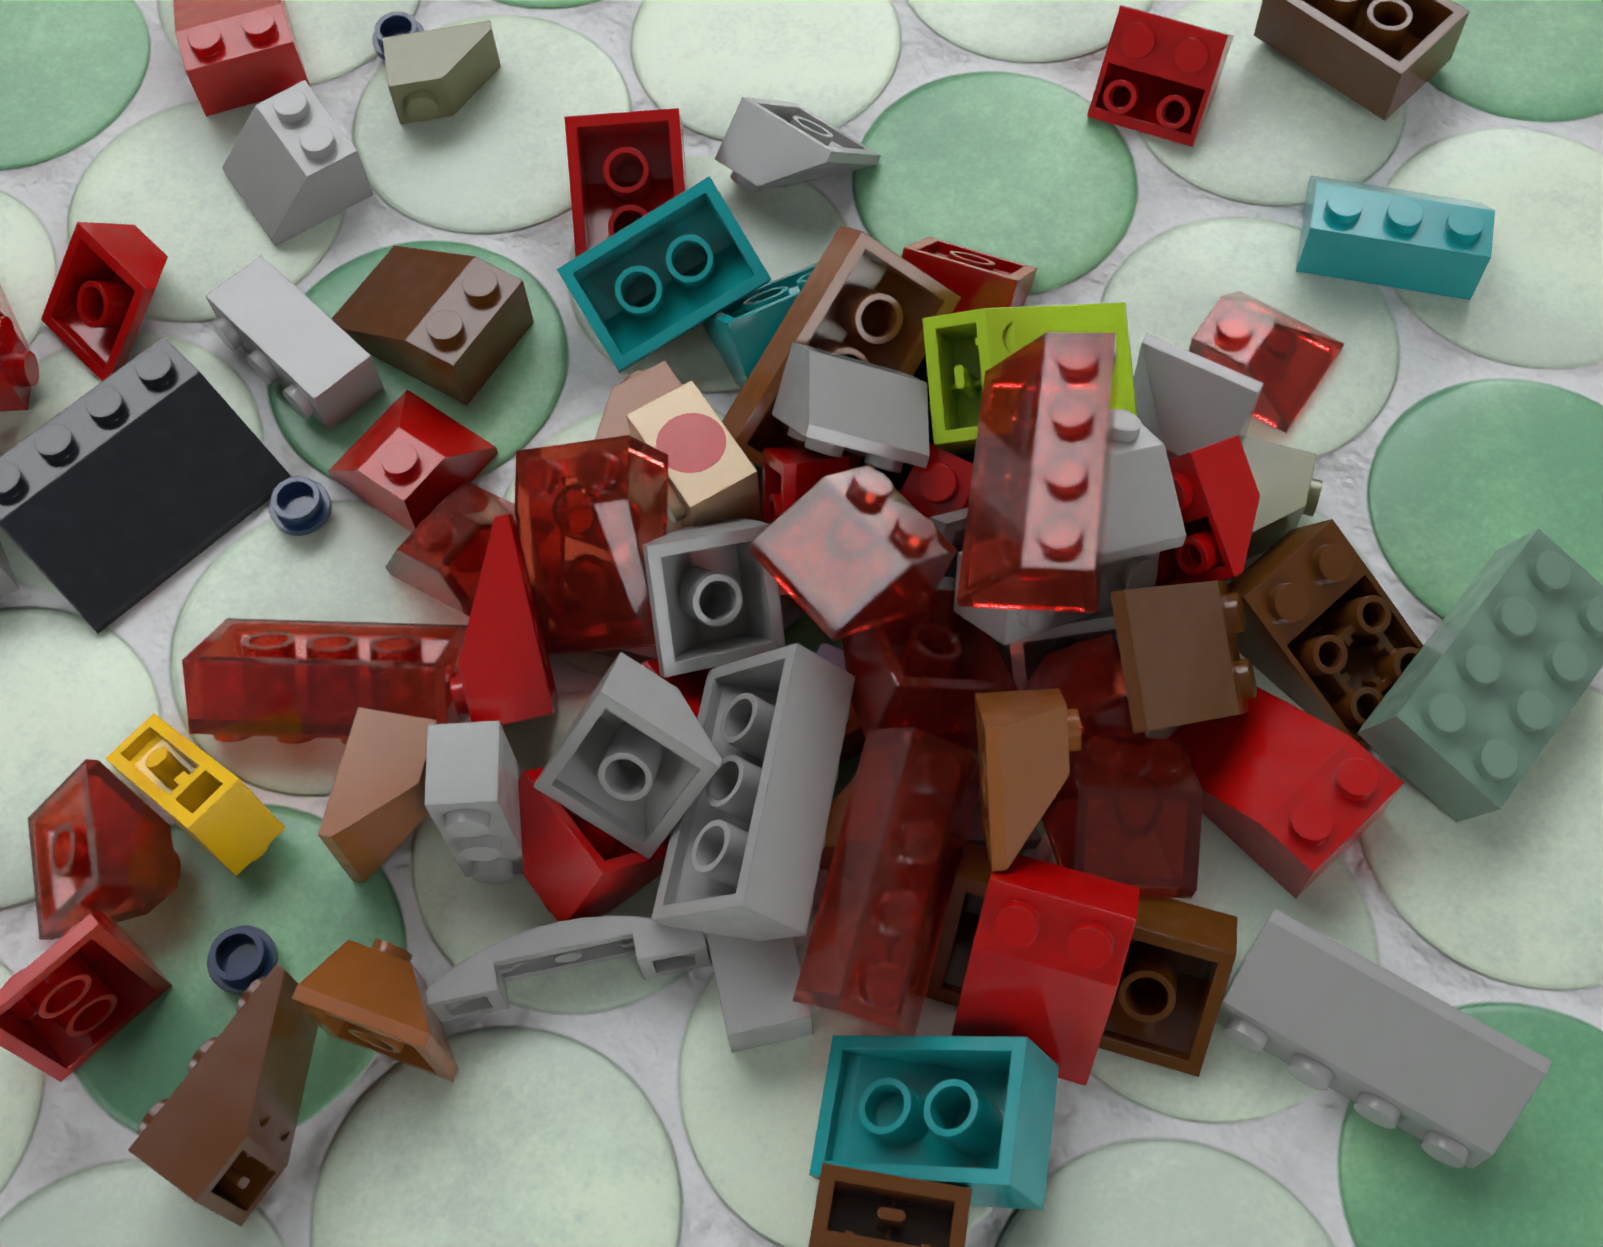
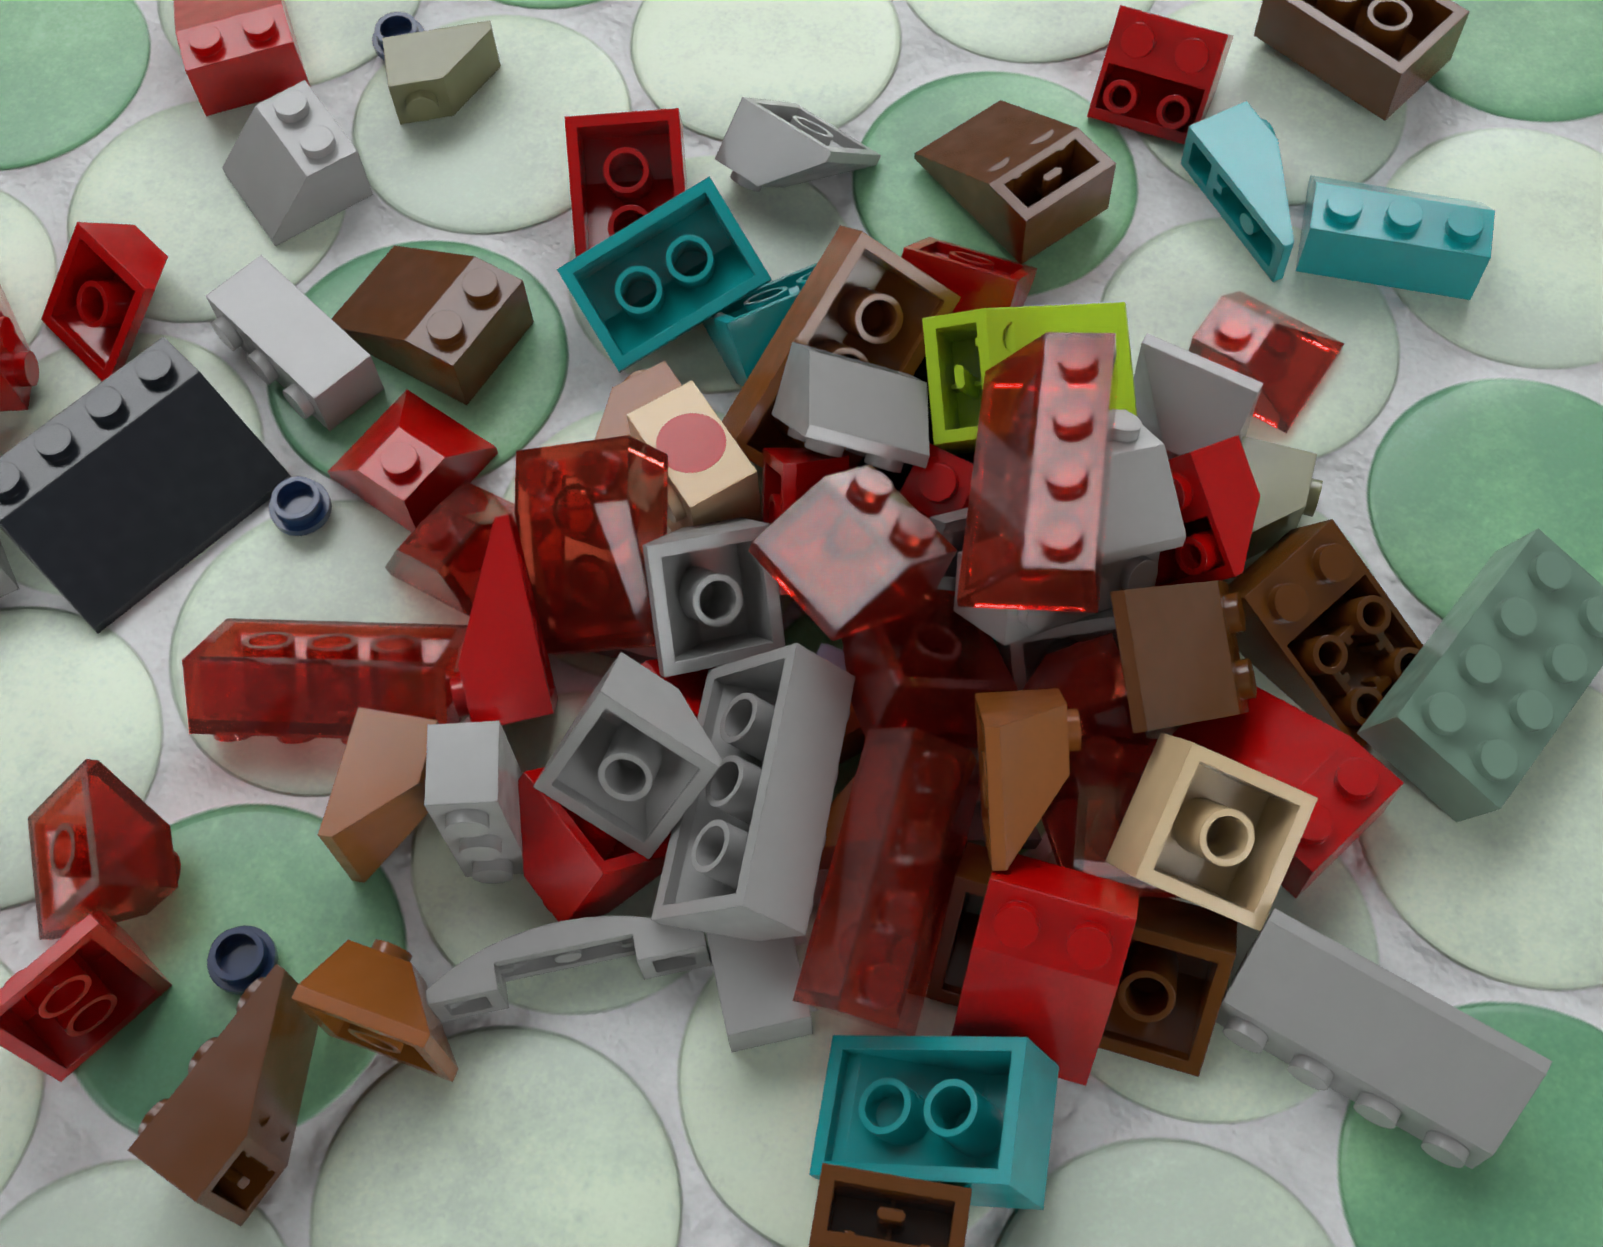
yellow slope [105,713,286,877] -> none
none -> reddish brown slope [914,100,1116,264]
none -> tan brick [1105,732,1318,932]
none -> slope [1180,101,1294,282]

